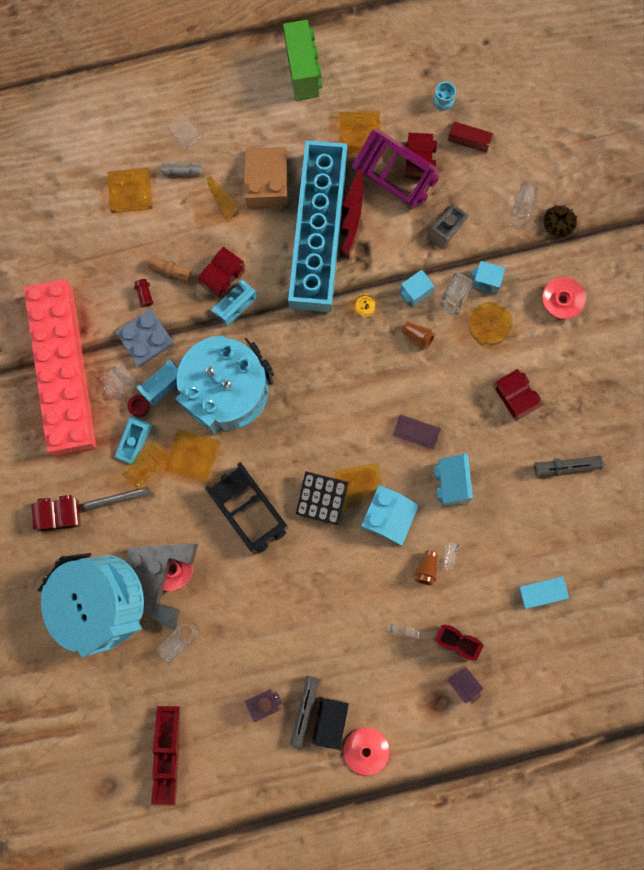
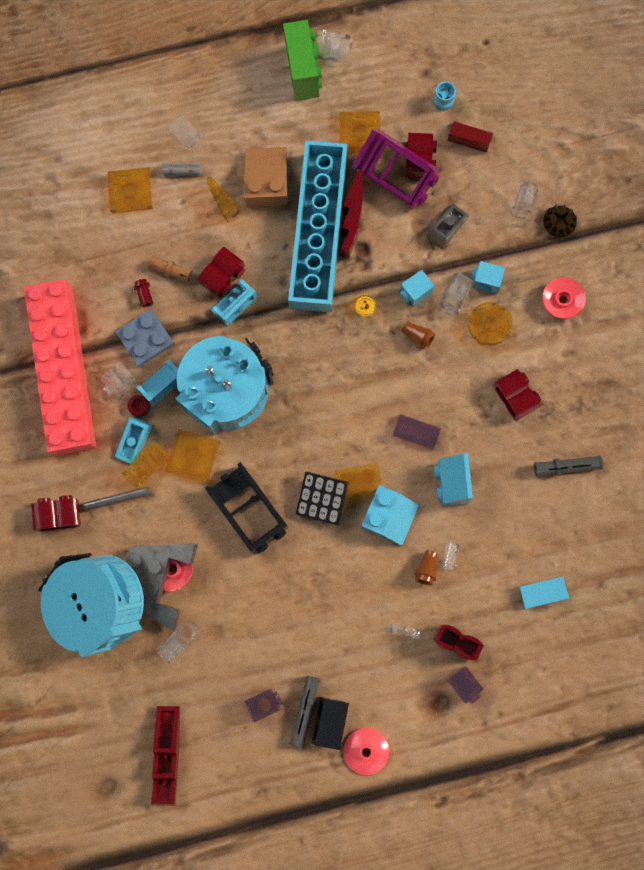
none -> clear cylinder [312,30,353,67]

